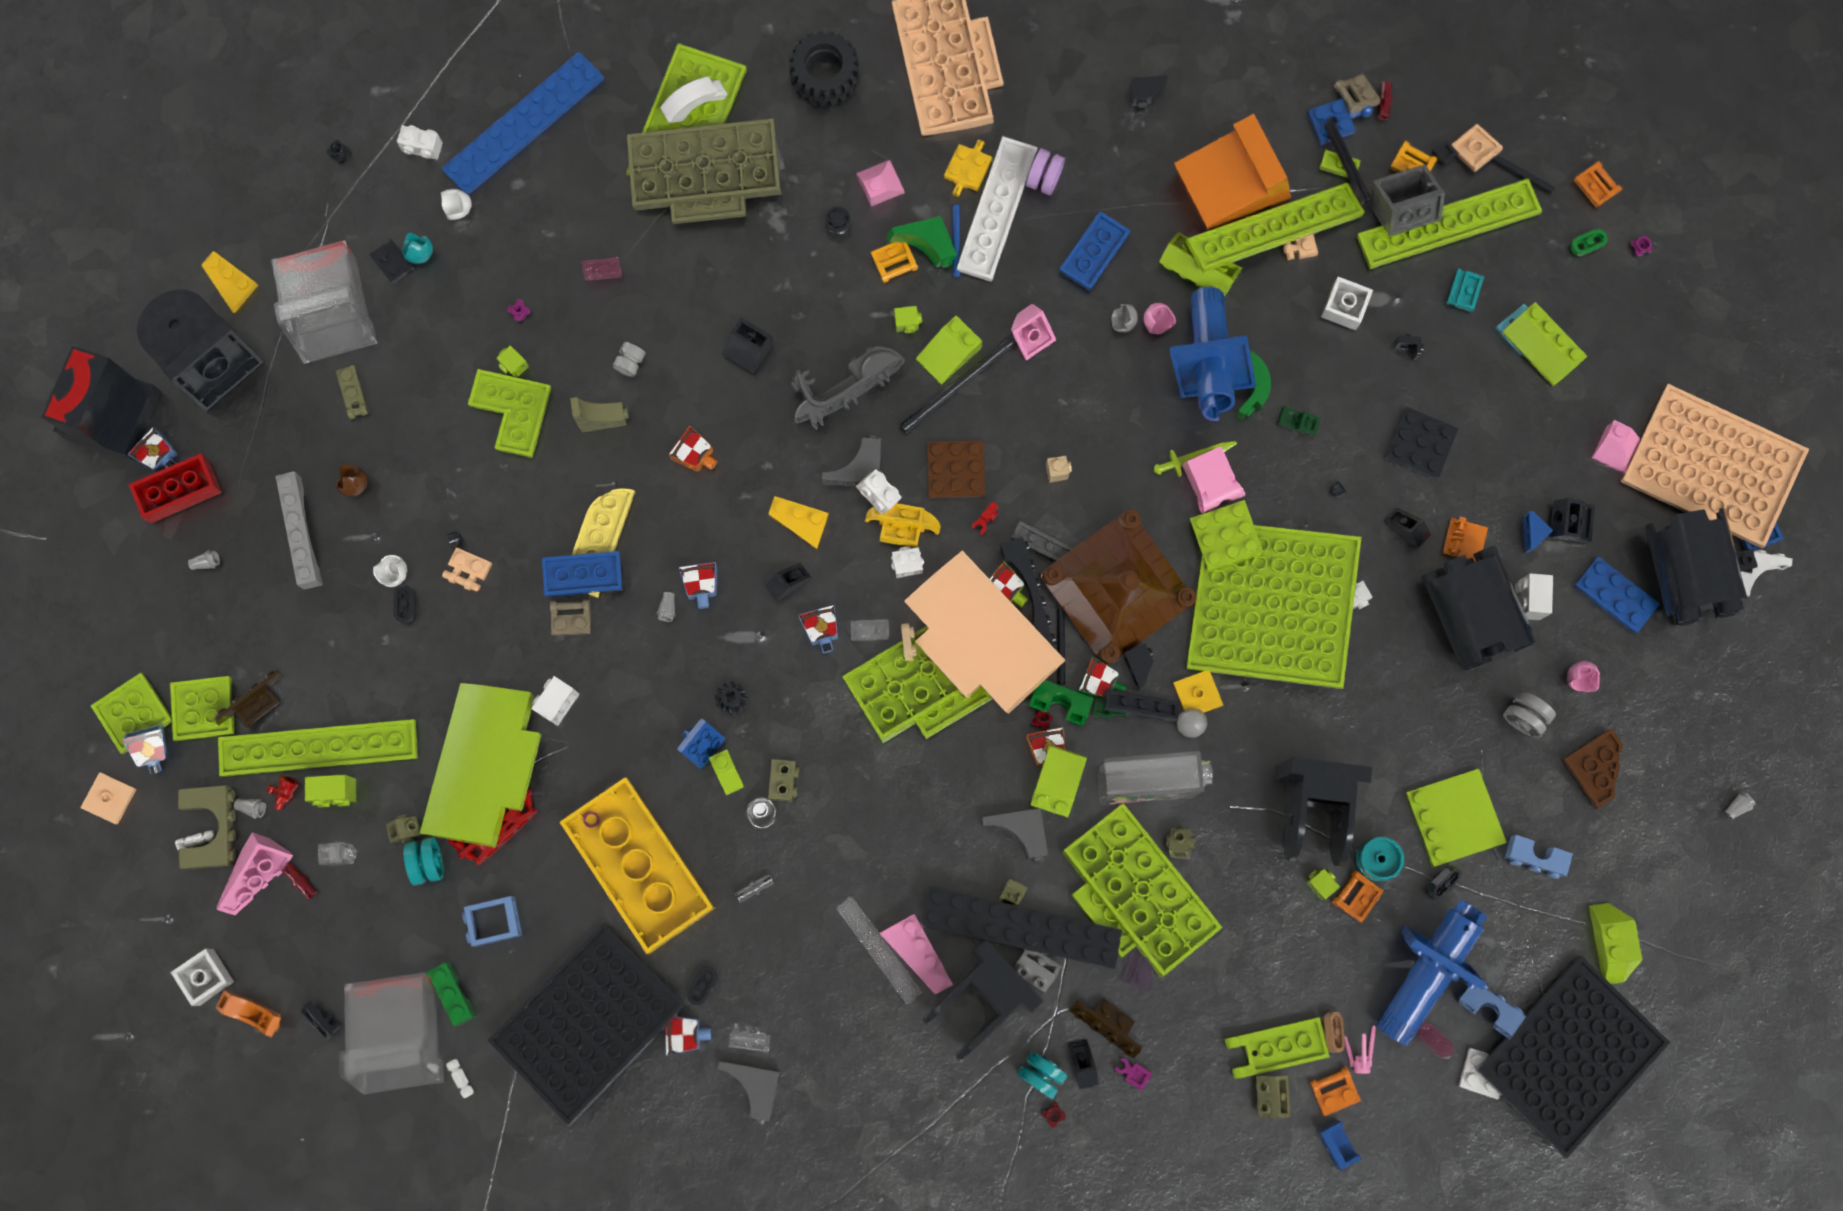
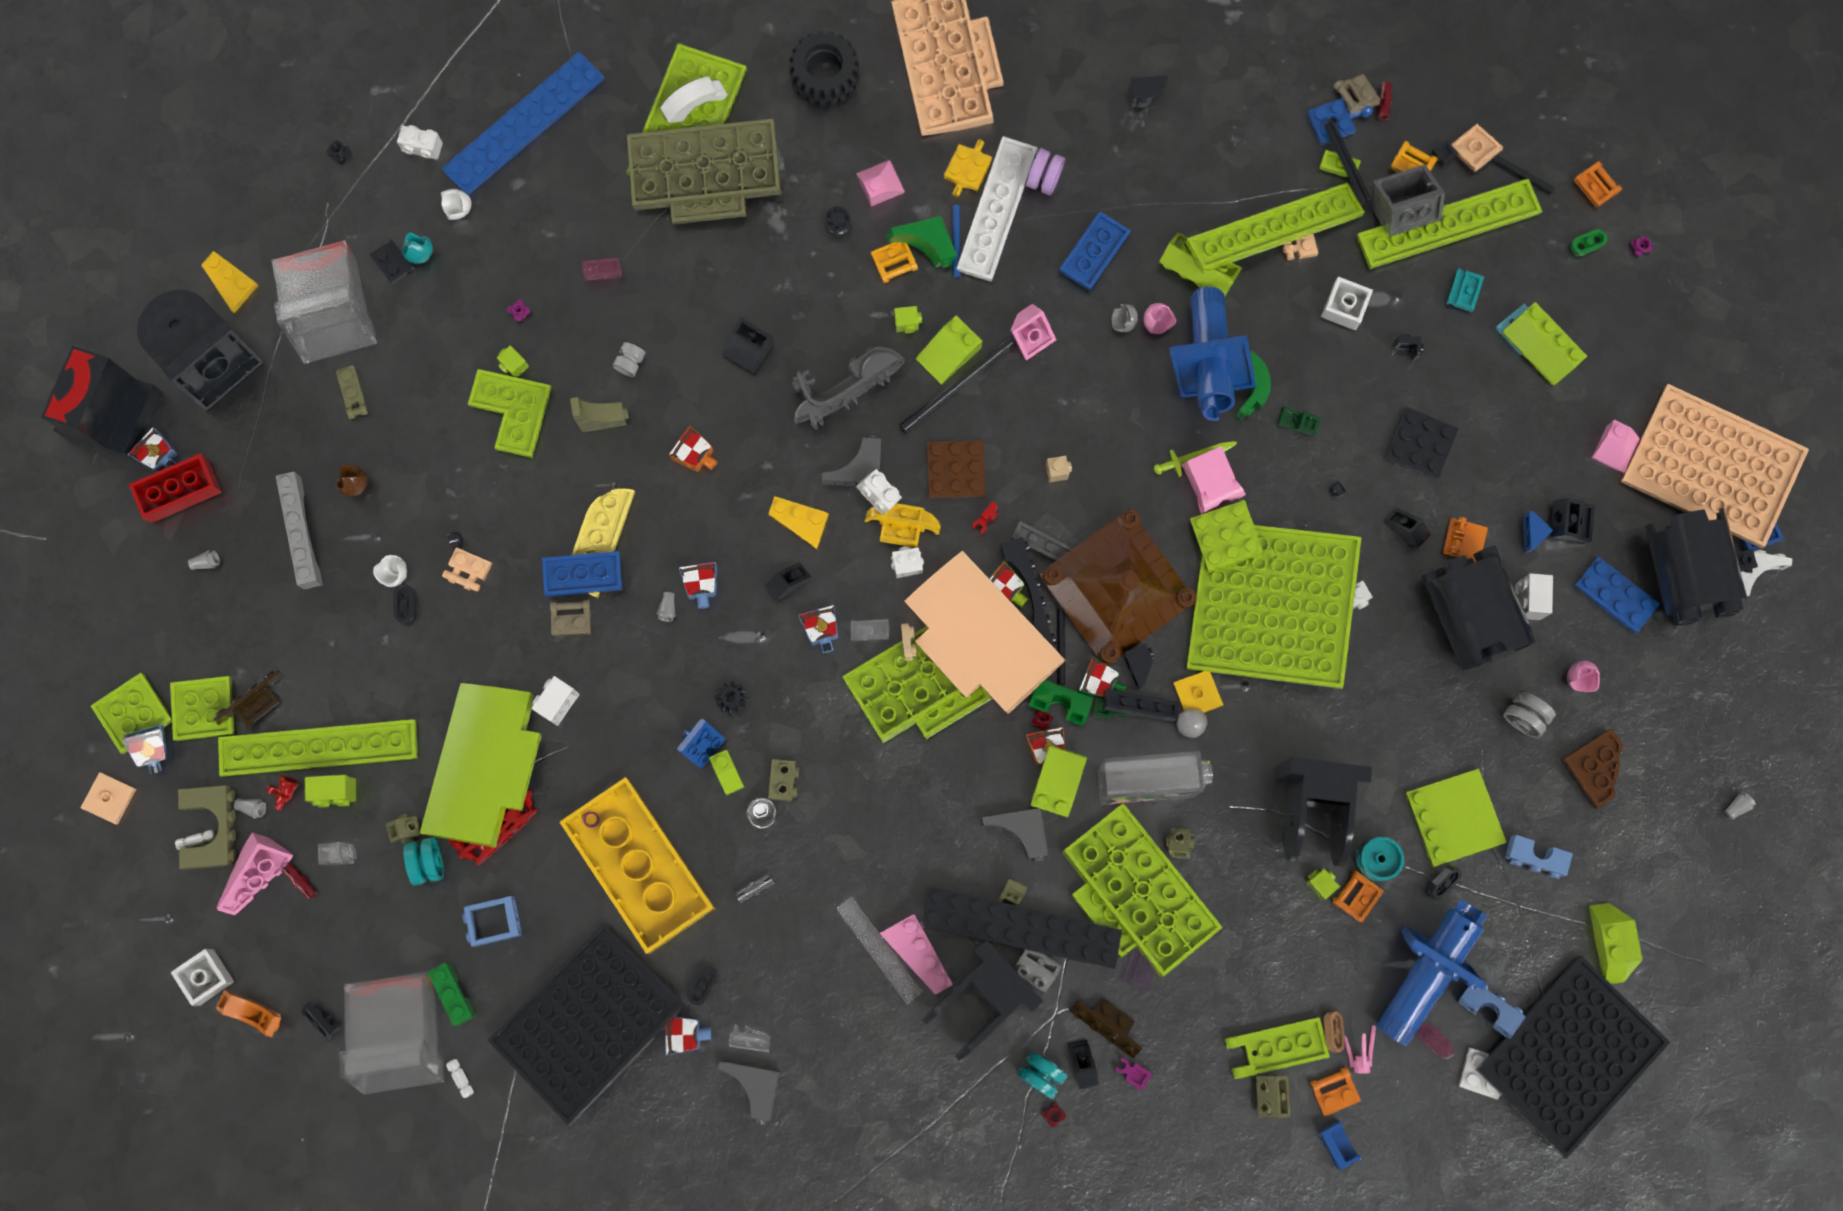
orange piece [1174,114,1291,231] -> none

